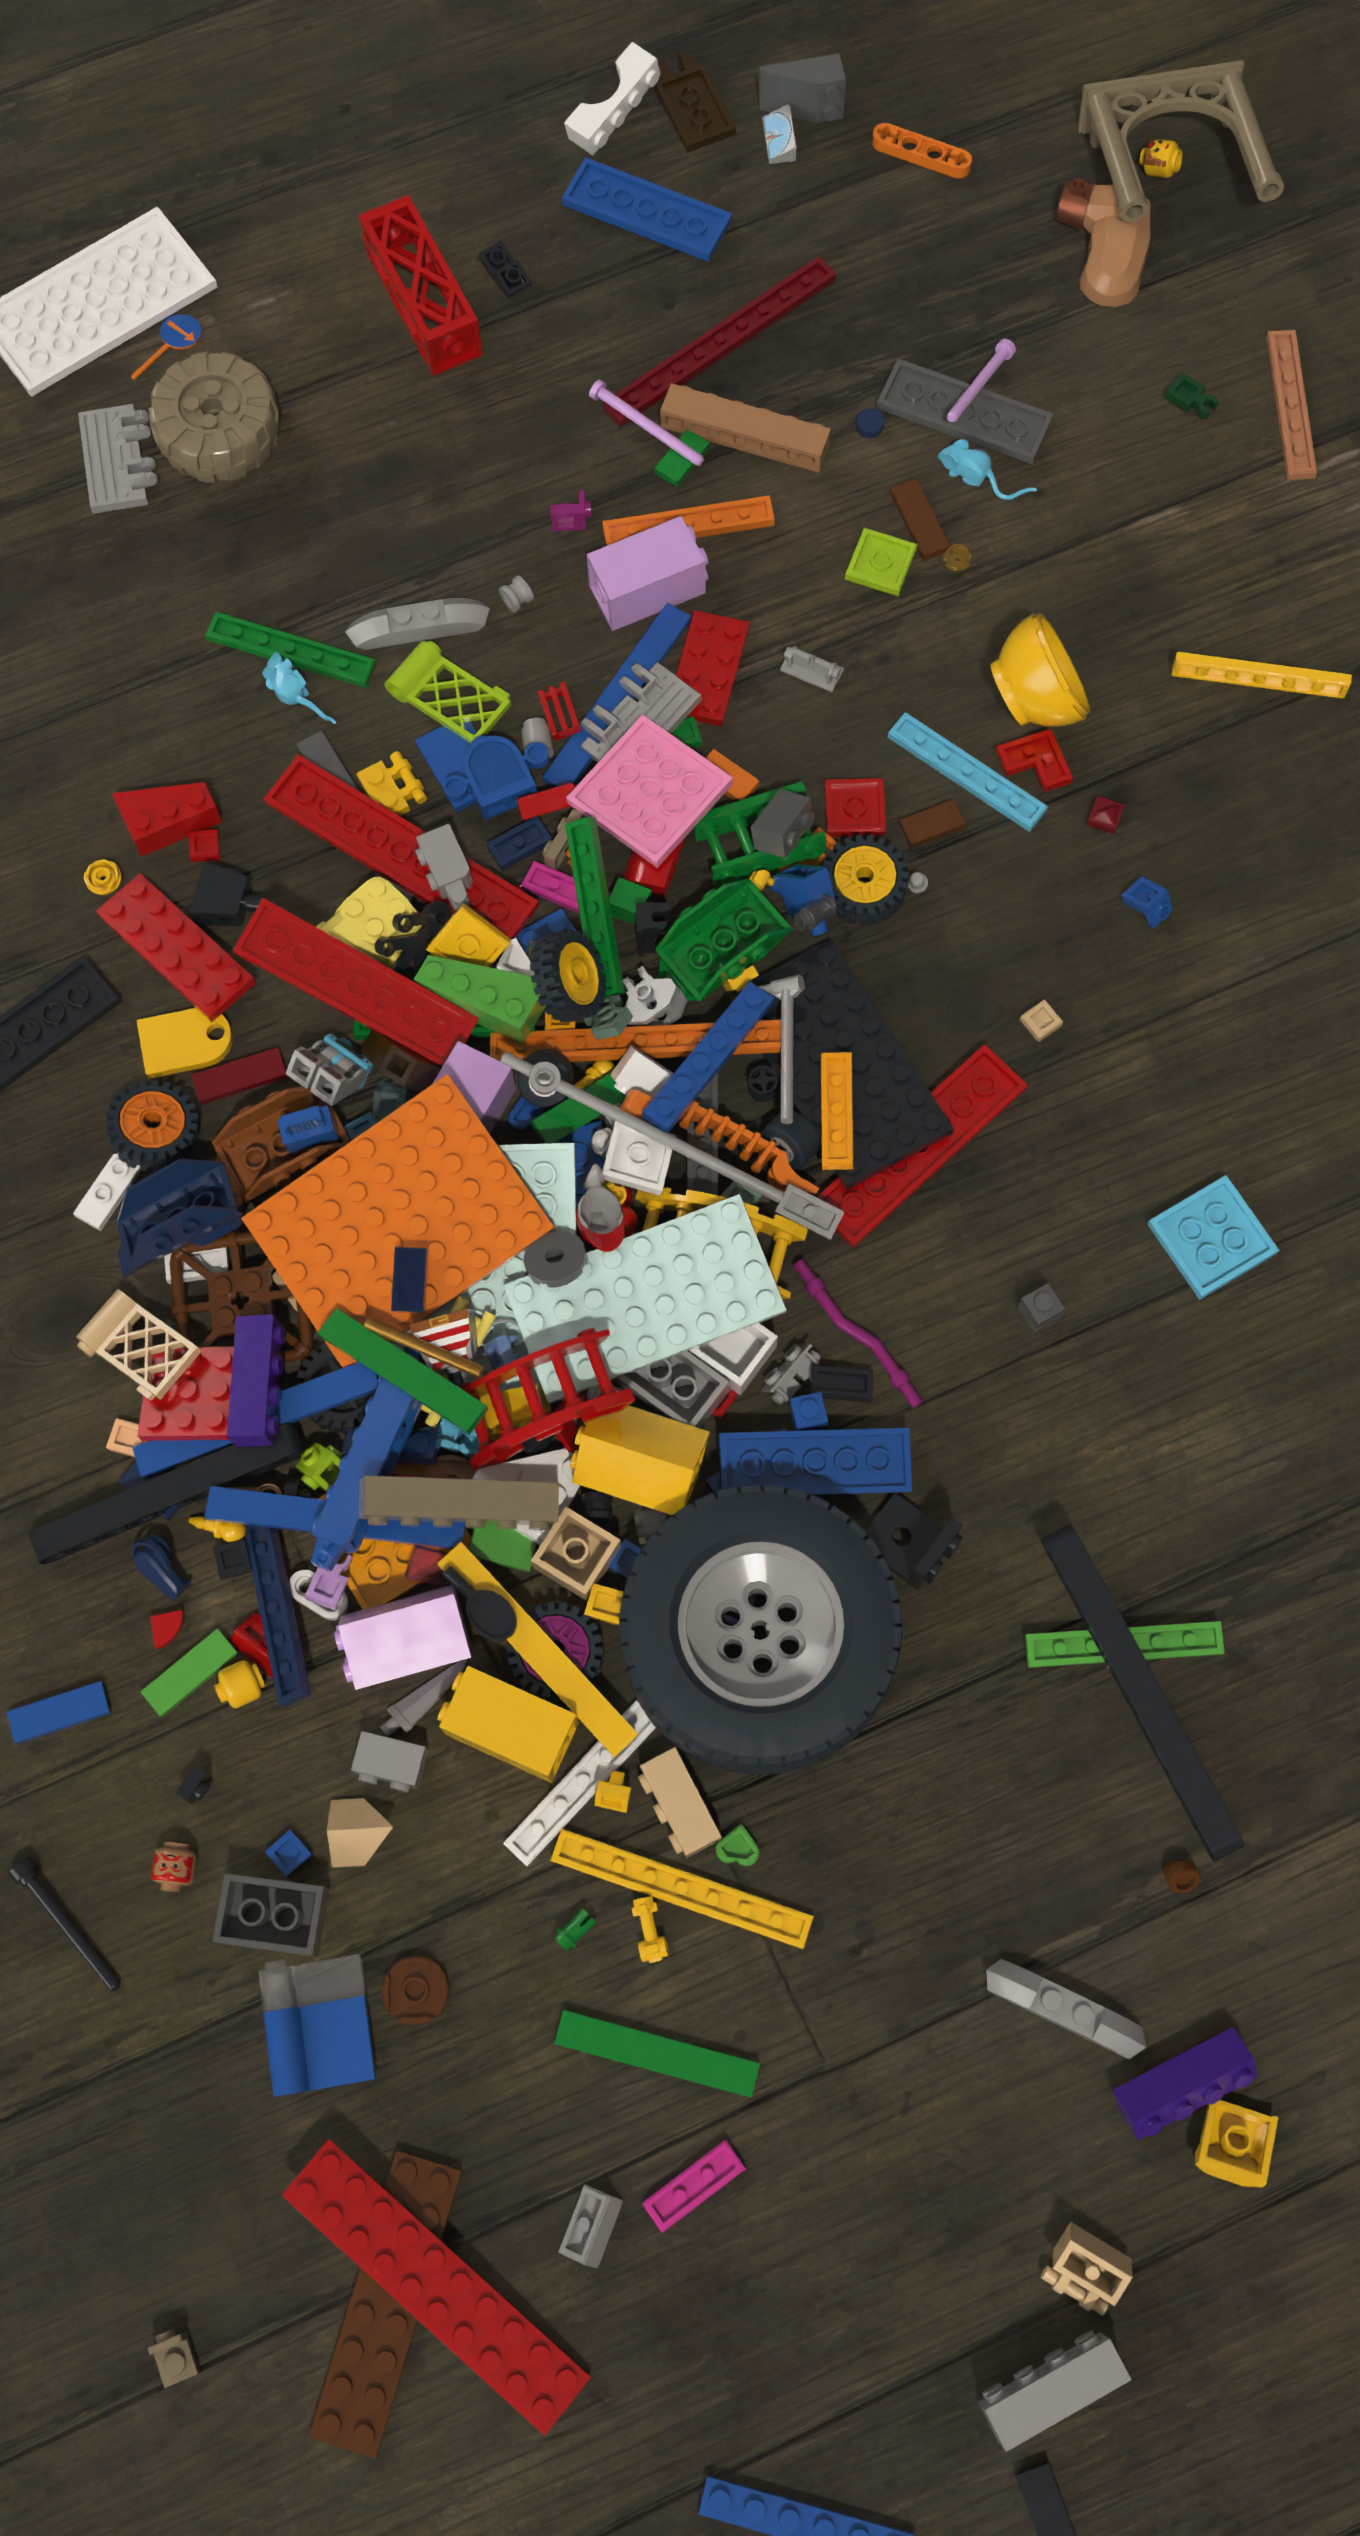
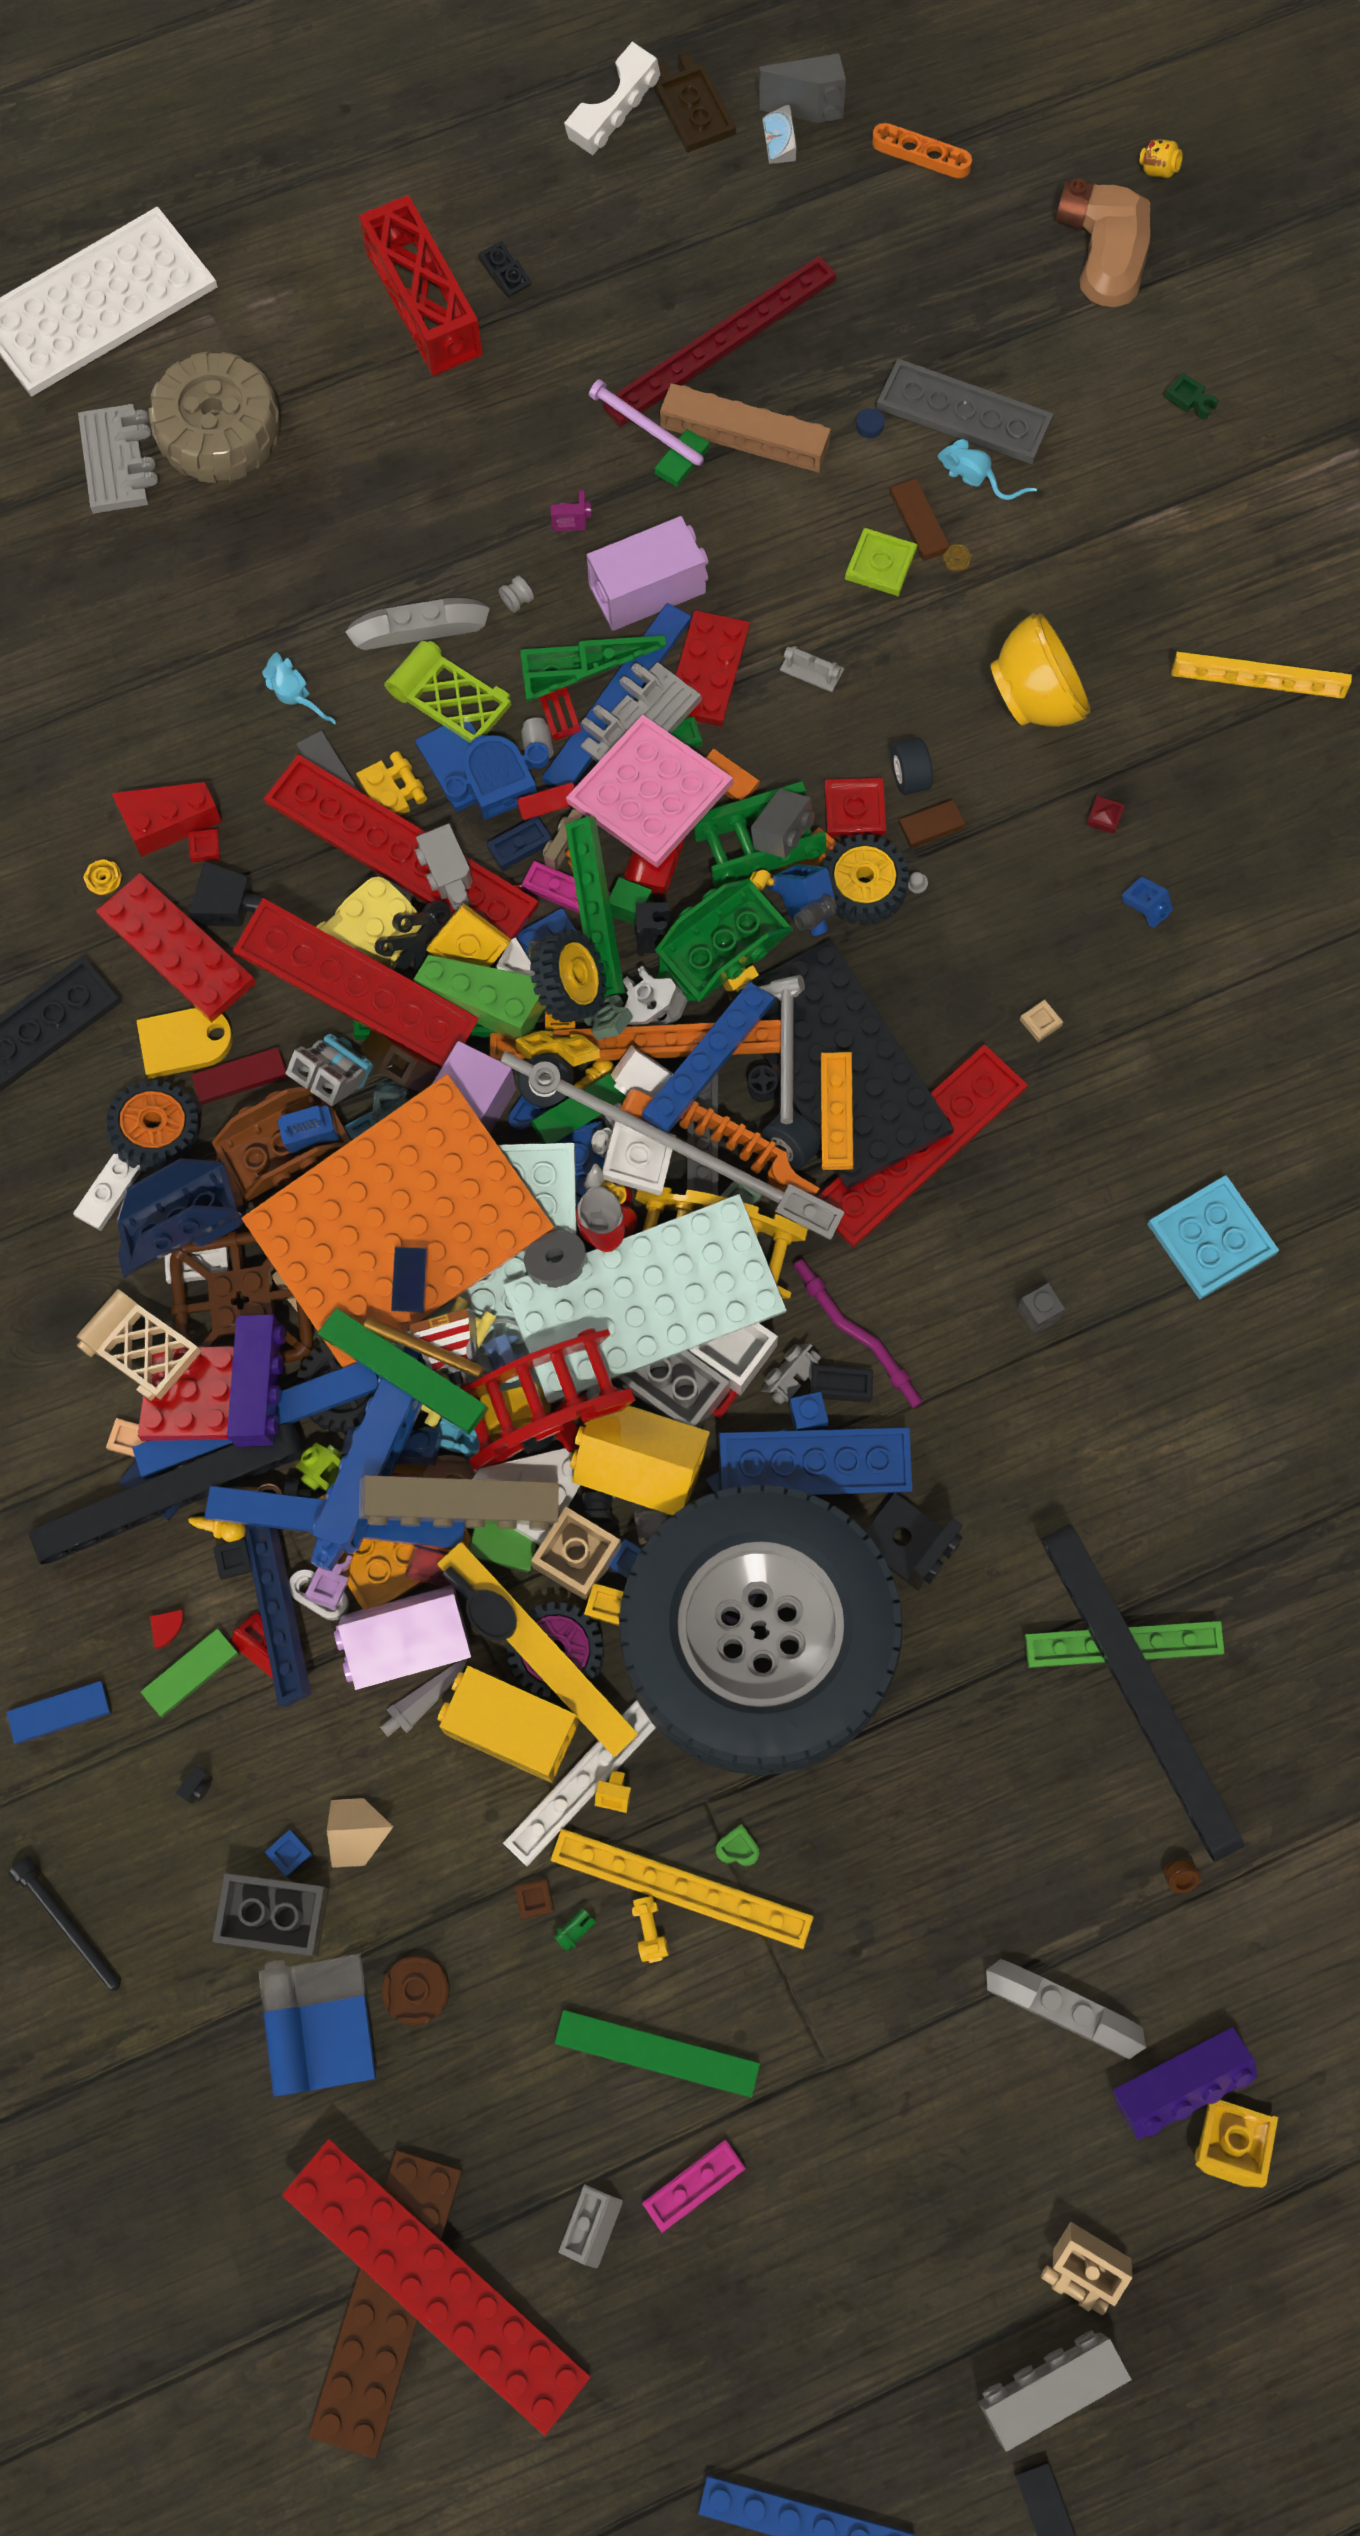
blue piece [131,314,202,380] -> none
dark blue piece [131,1535,191,1600] -> none
dark tan bracket [148,2328,200,2388] -> none
medium nougat head [151,1842,197,1892] -> none
green tile [205,612,377,689] -> none
yellow head [214,1660,265,1709] -> none
light grey brick [351,1731,428,1793] -> none
blue plate [562,157,732,262] -> none
orange plate [602,495,775,546] -> none
tan brick [638,1747,722,1858] -> none
medium azure tile [887,712,1048,832] -> none
lavender bar [947,339,1016,422] -> none
red plate [996,729,1073,792] -> none
dark tan arch [1078,60,1284,223] -> none
nougat tile [1266,330,1317,480] -> none
none -> reddish brown tile [514,1879,554,1920]
none -> yellow tile [515,1031,600,1067]
none -> green wedge [520,635,666,702]
none -> black wheel [891,738,933,795]

